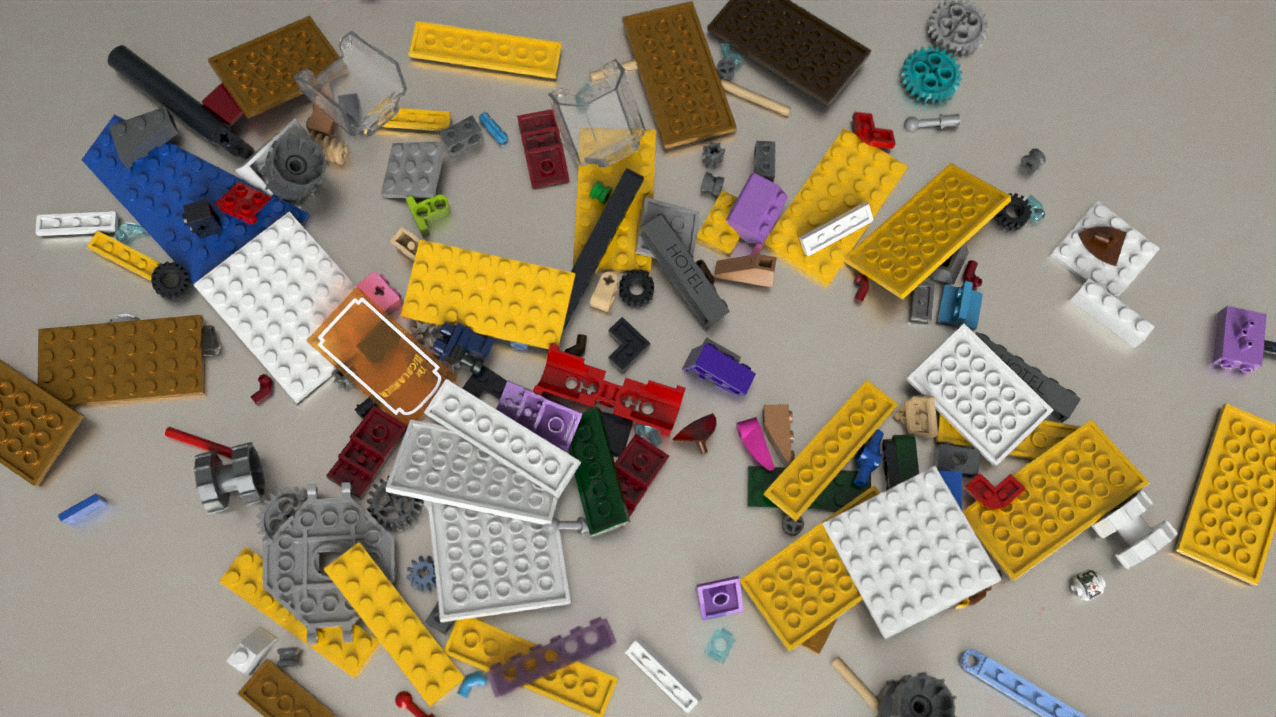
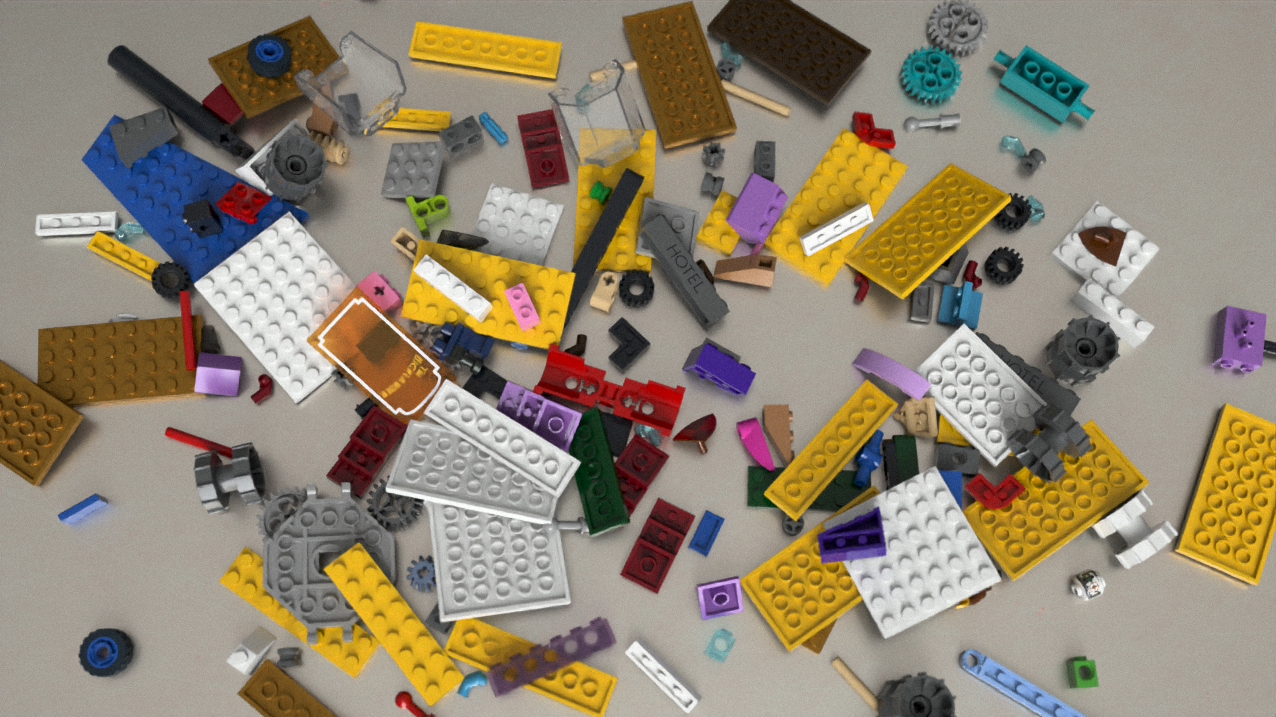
none -> black wheel [78,628,133,677]
none -> red piece [179,291,197,371]
none -> medium lavender slope [194,352,241,396]
none -> black wheel [248,34,291,78]
none -> white brick [414,254,493,323]
none -> clear smoke piece [436,230,489,250]
none -> white plate [466,183,564,266]
none -> bright pink brick [504,283,541,331]
none -> dark red slope [620,497,696,594]
none -> blue tile [688,510,725,557]
none -> dark purple wedge [817,507,886,564]
none -> lavender slope [852,348,931,401]
none -> black tyre [984,247,1024,285]
none -> teal brick [993,45,1096,123]
none -> clear light blue arm [1001,136,1027,158]
none -> dark grey piece [1007,403,1092,484]
none -> dark grey piece [1045,315,1120,387]
none -> bright green brick [1066,656,1099,689]

